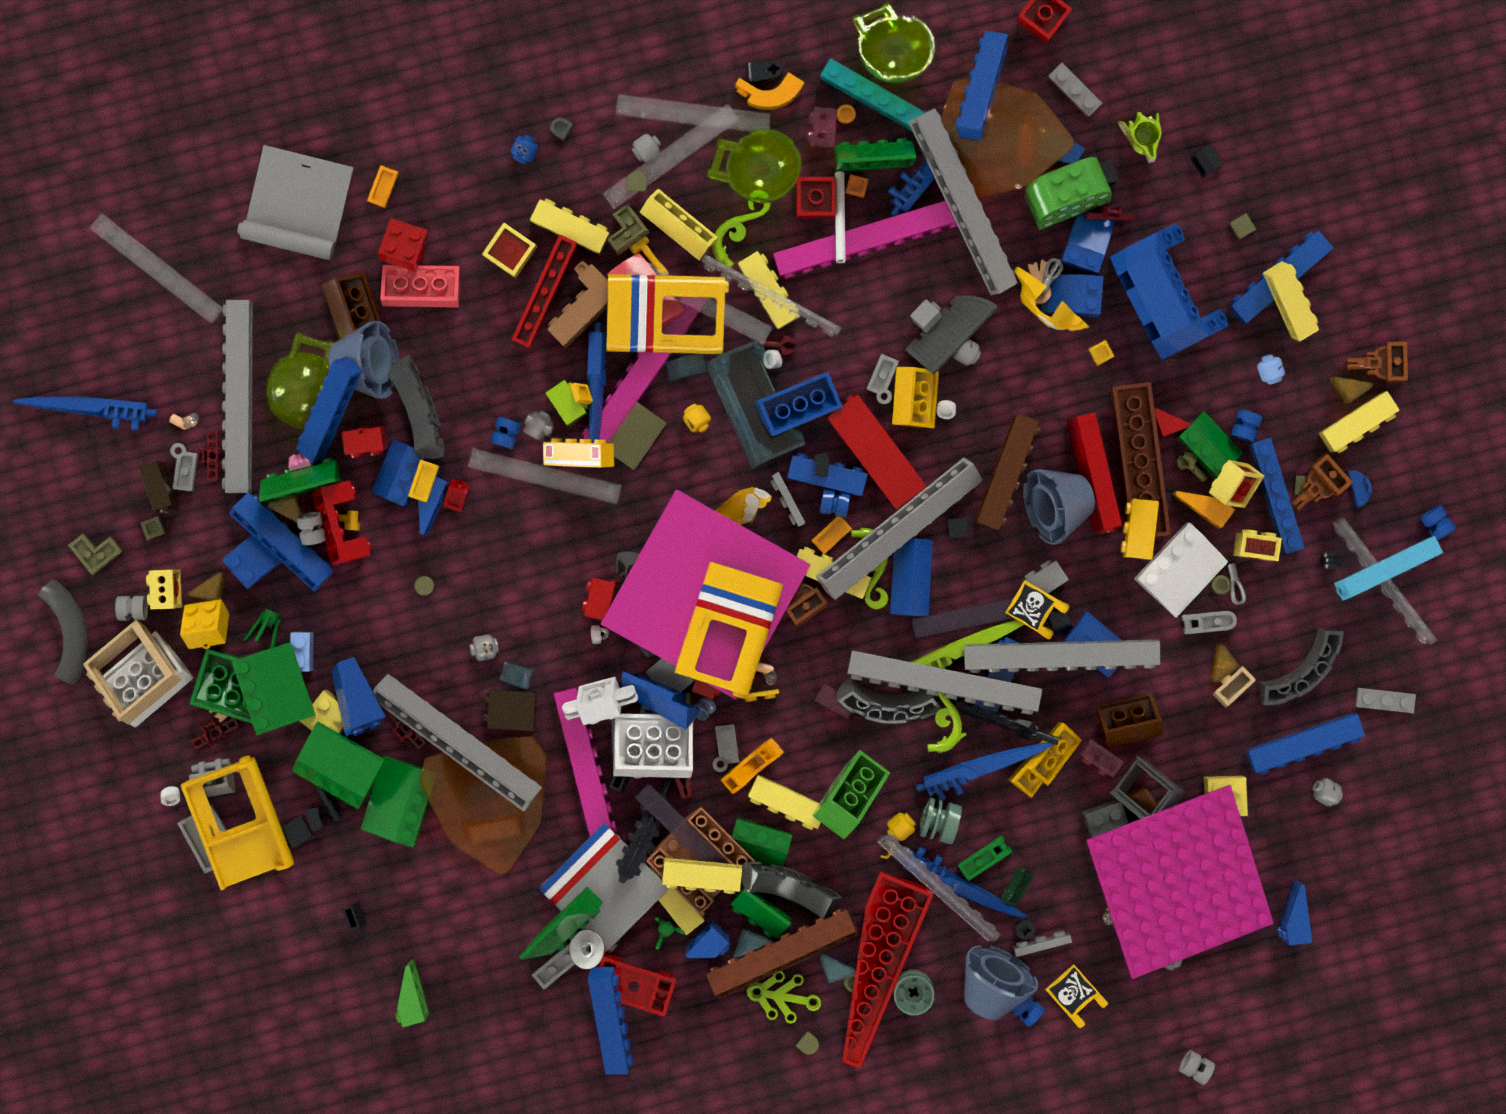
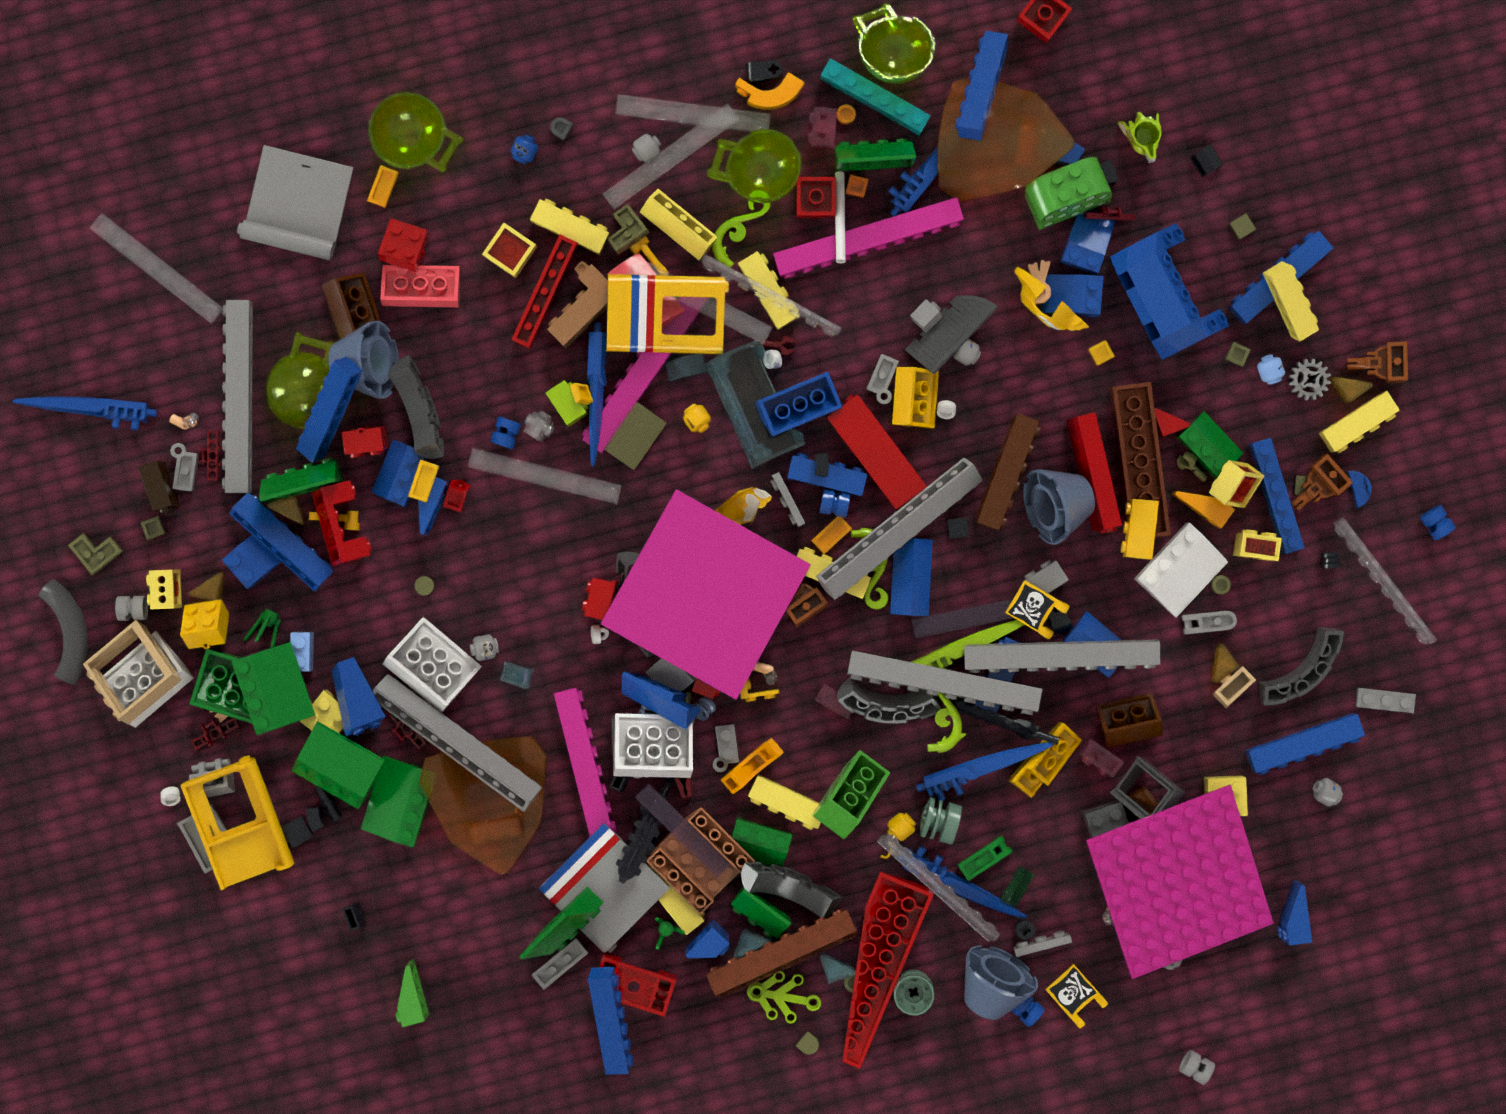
bright pink piece [288,453,311,471] -> none
light grey wheel [296,512,326,545] -> none
dark brown brick [484,689,537,731] -> none
yellow brick [543,438,614,467] -> none
white brick [562,677,639,725] -> none
white dish [570,930,604,969] -> none
olive tile [627,171,647,191] -> none
light yellow brick [662,858,742,894] -> none
yellow piece [674,562,783,699] -> none
light grey brick [908,109,1018,295] -> none
light grey piece [1042,258,1063,294] -> none
light grey plate [1048,63,1102,118] -> none
light grey piece [1228,563,1246,605] -> none
blue wheel [1231,409,1263,443] -> none
medium azure brick [1334,536,1443,601] -> none
none -> clear neon green windscreen [368,92,464,172]
none -> white slope [383,617,482,712]
none -> olive tile [1224,342,1251,367]
none -> light grey gear [1288,359,1331,400]

